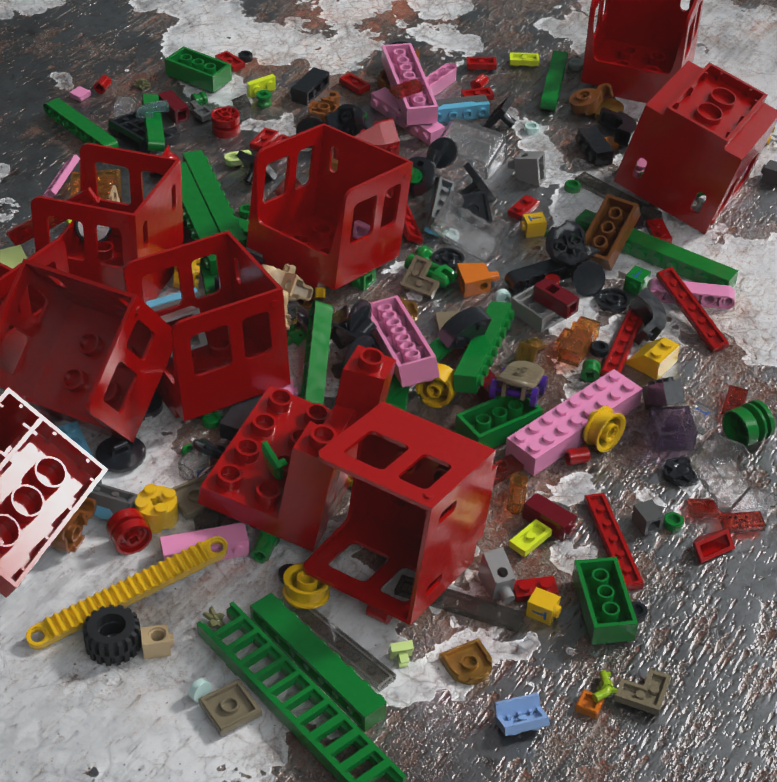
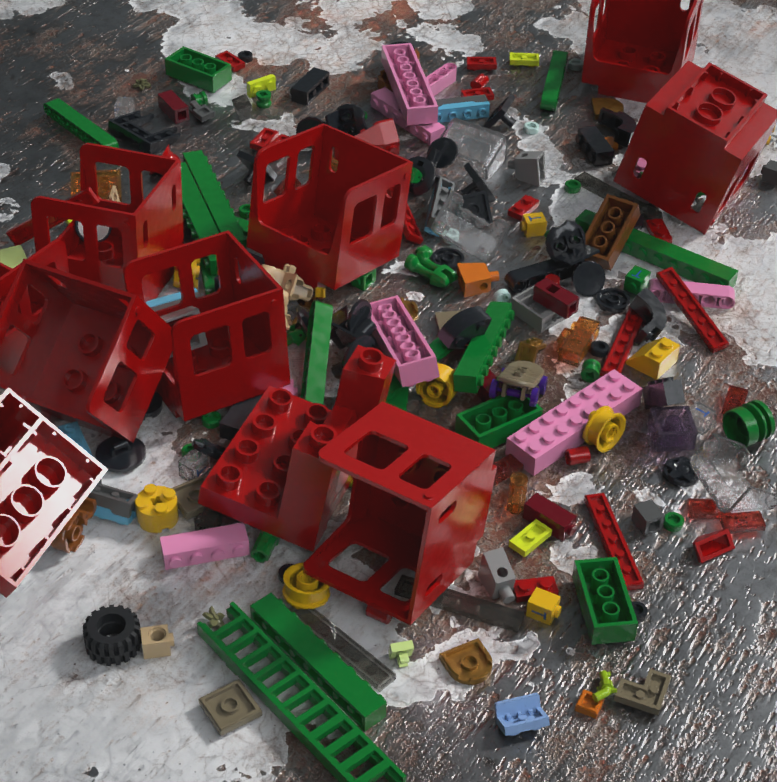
yellow gear [26,536,228,650] -> none
bright pink tile [42,155,80,198] -> none
bright pink tile [69,86,91,102] -> none
red piece [93,75,112,94] -> none
red wheel [106,508,152,555] -> none
clear light blue brick [136,100,169,118] -> none
green beam [142,94,165,152] -> none
light aqua tile [189,678,212,703] -> none
red wheel [211,106,241,139] -> none
yellowish green plate [224,150,252,167] -> none
green piece [262,440,287,481] -> none
dark orange piece [308,91,340,122] -> none
red plate [339,72,371,95] -> none
bright pink tile [353,220,371,239] -> none
clear red plate [389,79,424,99] -> none
dark tan plate [400,255,440,299] -> none
dark orange piece [569,83,613,116] -> none

